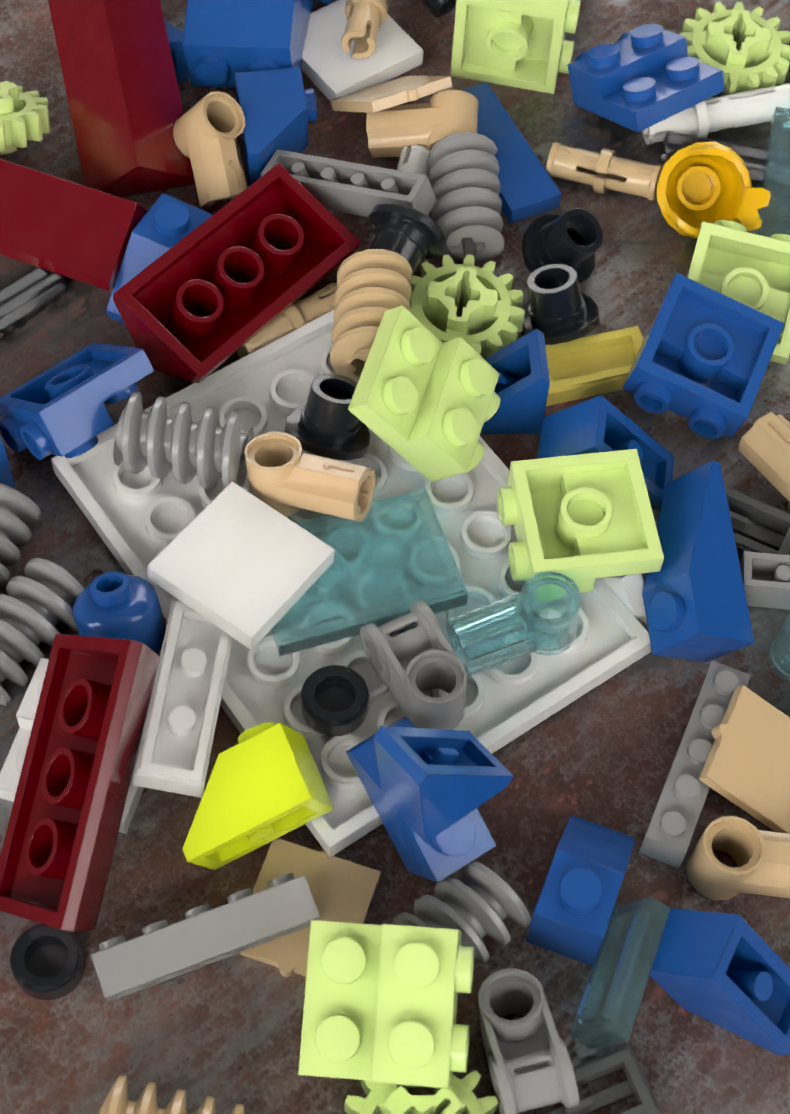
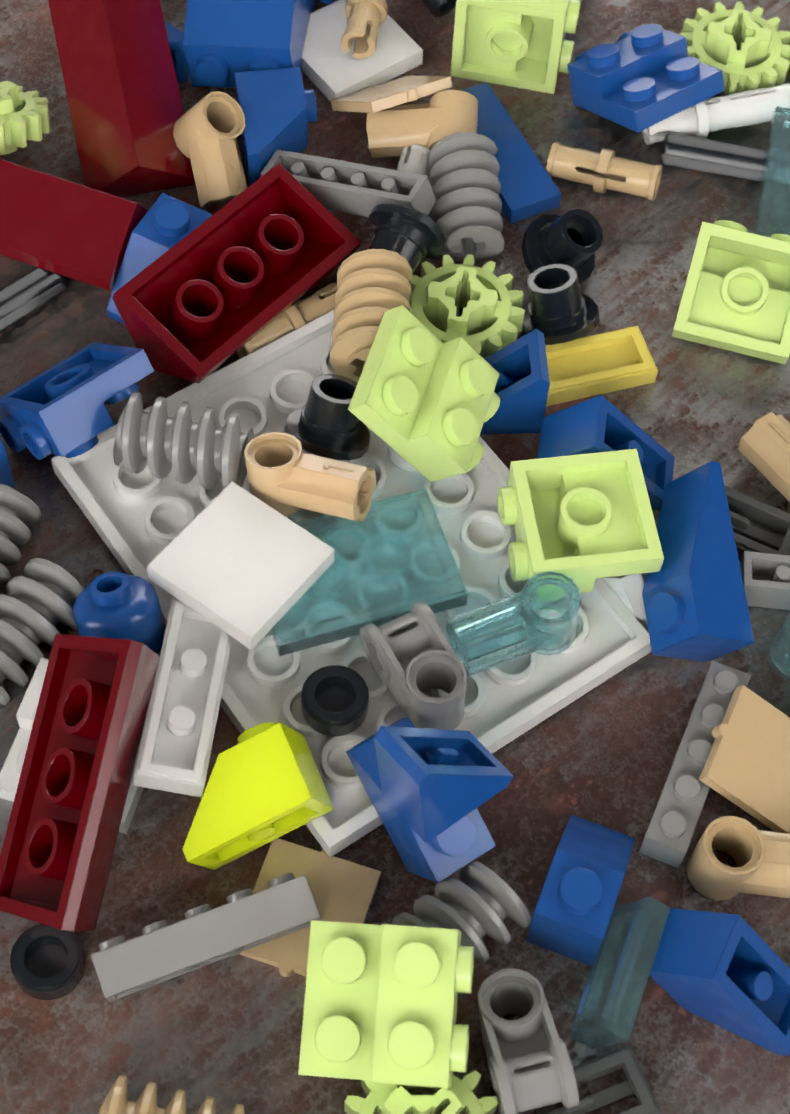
blue plate [623,272,784,439] -> none
yellow hat [656,142,771,238] -> none

